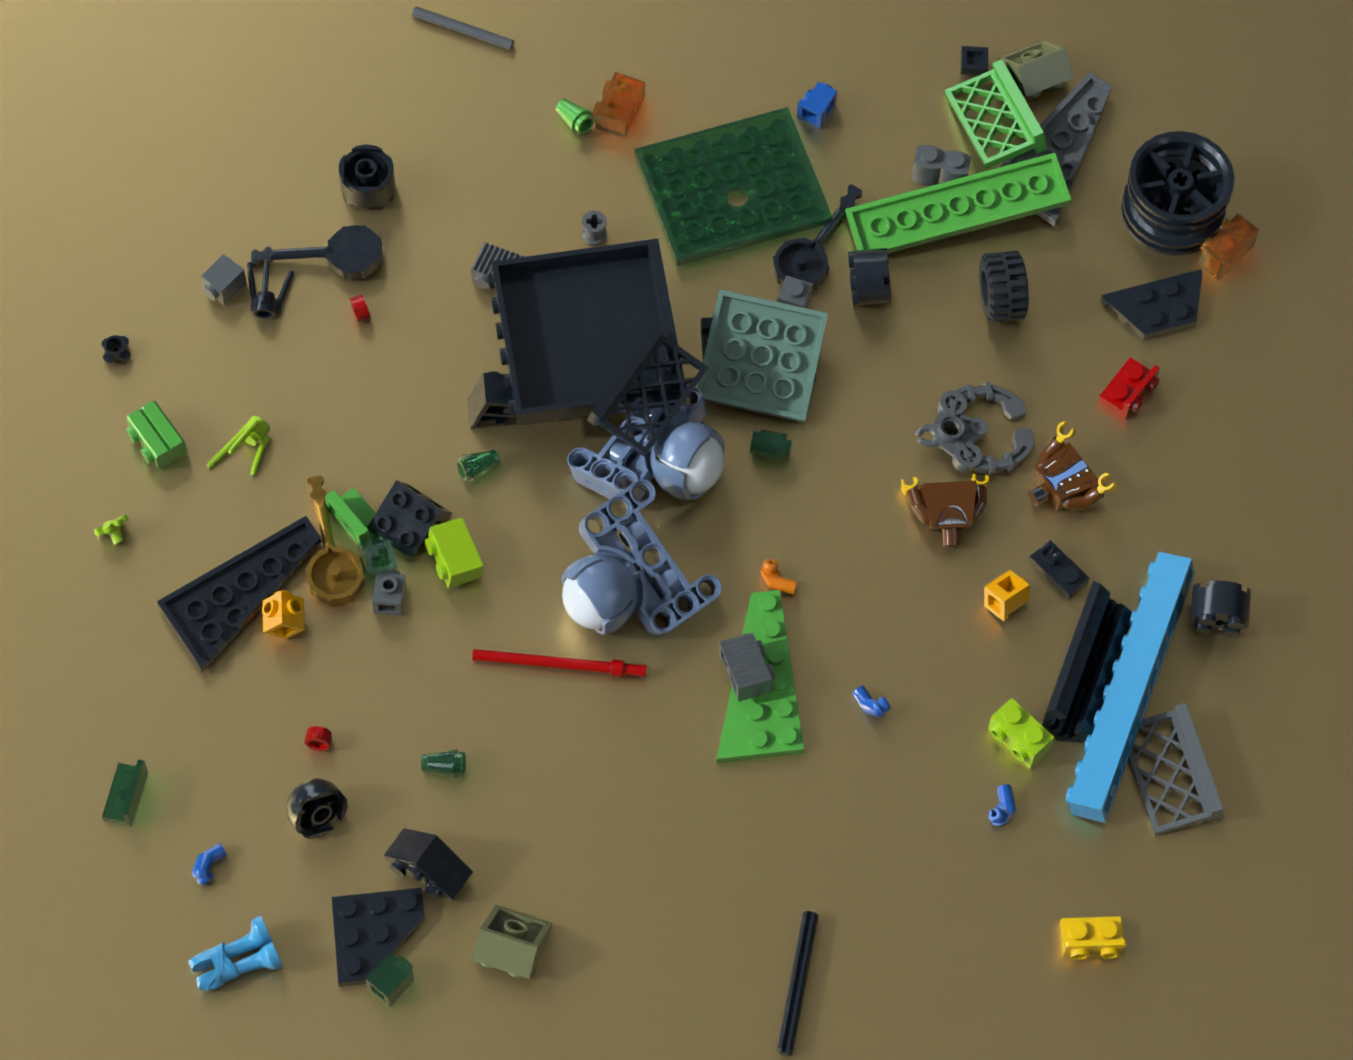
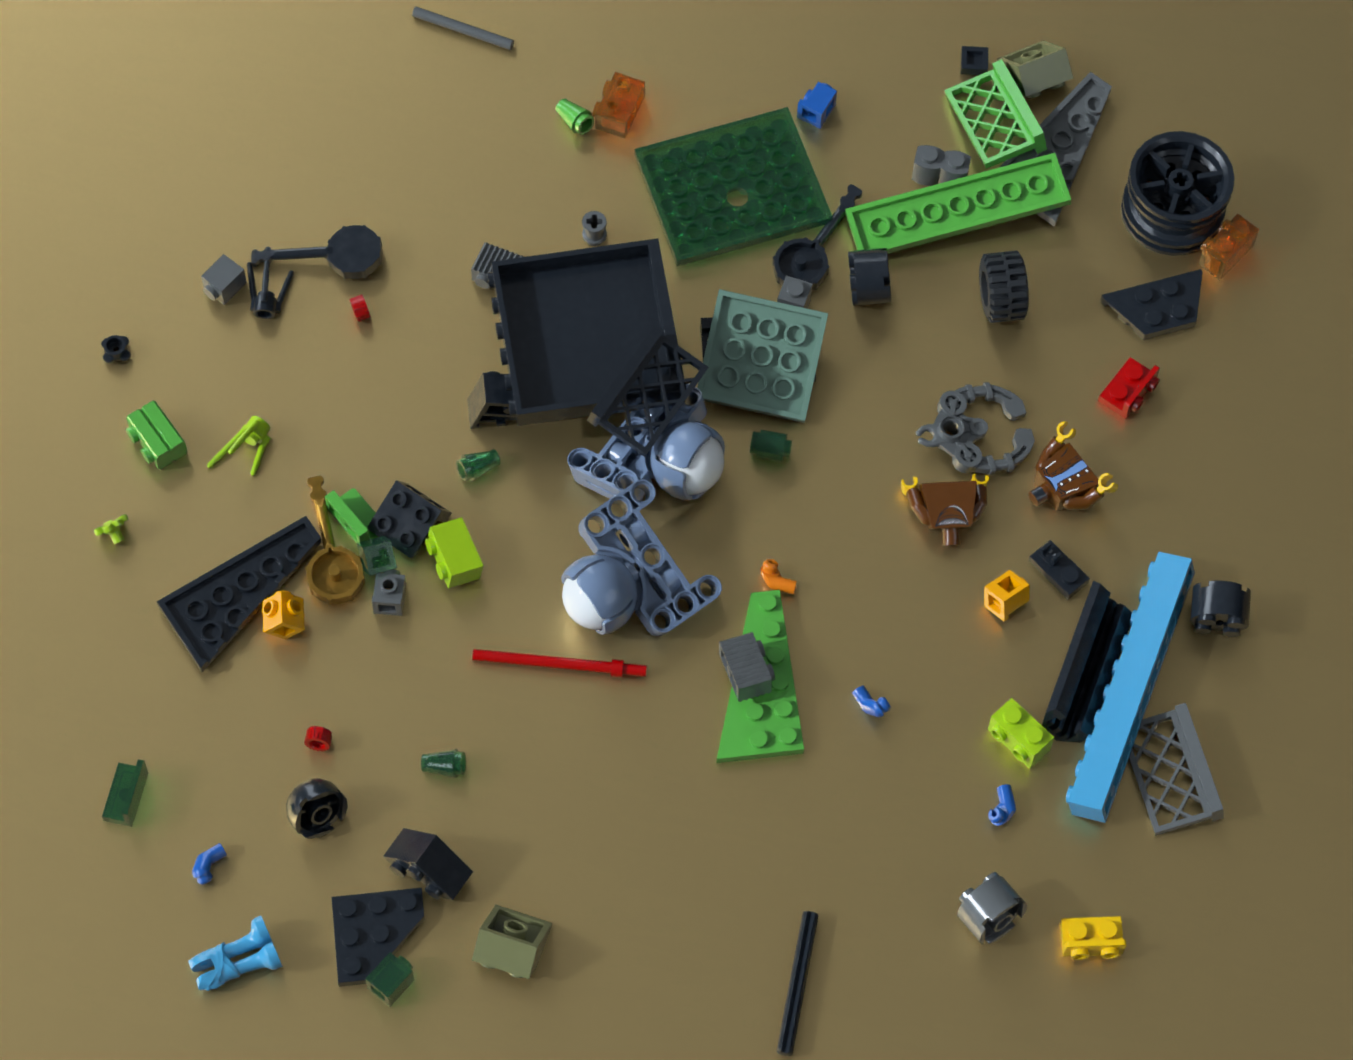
black brick [339,144,395,208] -> none
none -> dark grey brick [957,872,1027,944]

